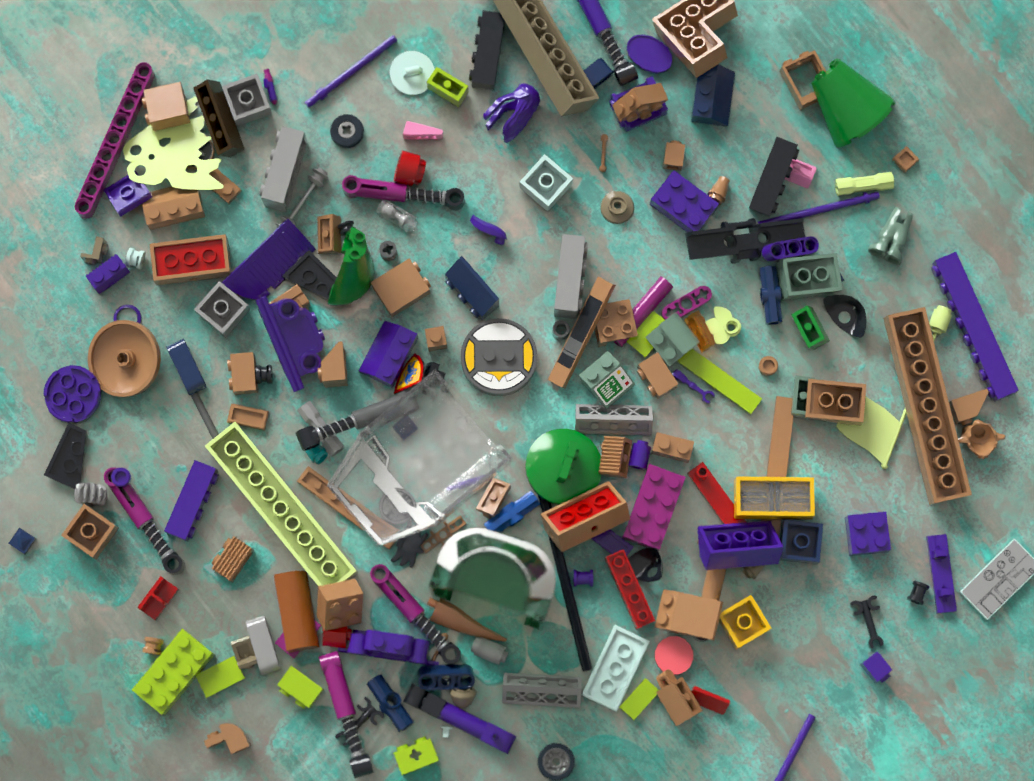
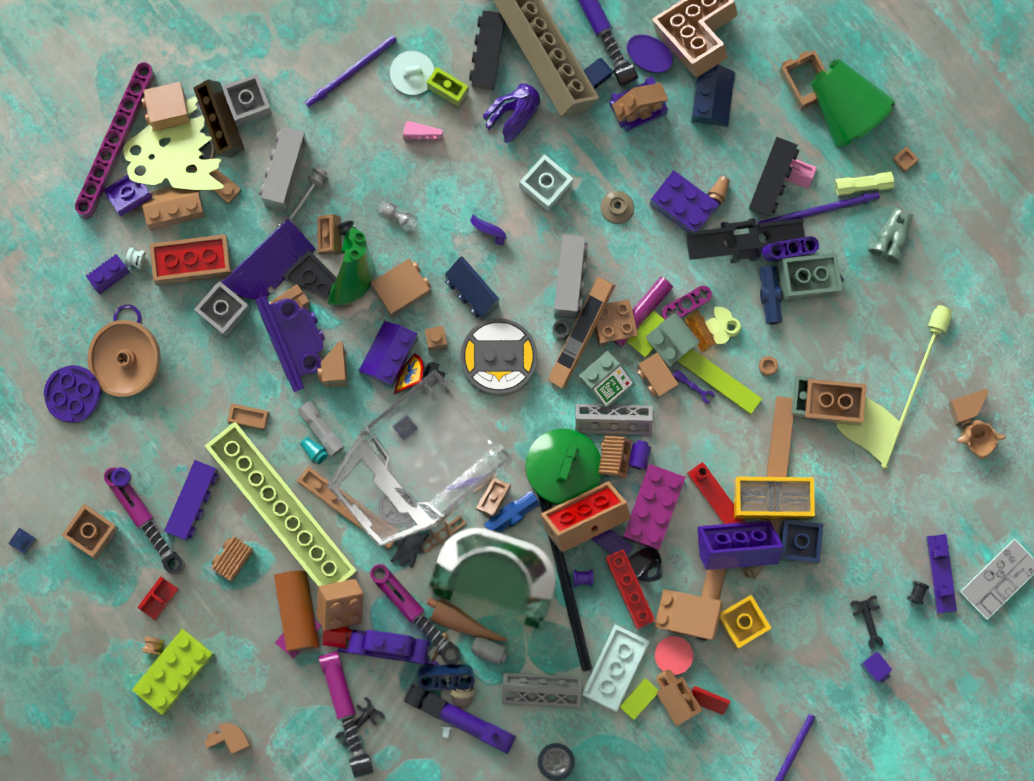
black wing [44,422,86,489] -> none
light grey gear [74,483,108,507] -> none
dark tan bracket [80,236,108,265] -> none
dark blue beam [166,338,207,396] -> none
dark grey bar [191,393,219,439] -> none
lime piece [196,656,245,698] -> none
medium nougat brick [227,352,258,395] -> none
dark tan bracket [231,636,257,669] -> none
light grey beam [246,615,281,675] -> none
black wheel [256,365,273,384] -> none
dark purple piece [263,69,278,105] -> none
lime brick [277,666,324,709] -> none
piece [296,389,418,451] -> none
black bush [330,114,364,148] -> none
piece [342,175,465,211] -> none
dark blue piece [367,674,414,732] -> none
dark grey bush [379,241,397,262] -> none
red piece [393,150,426,187] -> none
lime brick [394,736,439,775] -> none
medium nougat hinge [599,134,608,172] -> none
medium nougat brick [651,432,694,463] -> none
medium nougat brick [663,140,685,171] -> none
green brick [791,305,830,350] -> none
black piece [823,295,867,338] -> none
dark purple brick [845,512,891,556] -> none
medium nougat brick [883,307,972,505] -> none
dark purple brick [931,252,1019,402] -> none

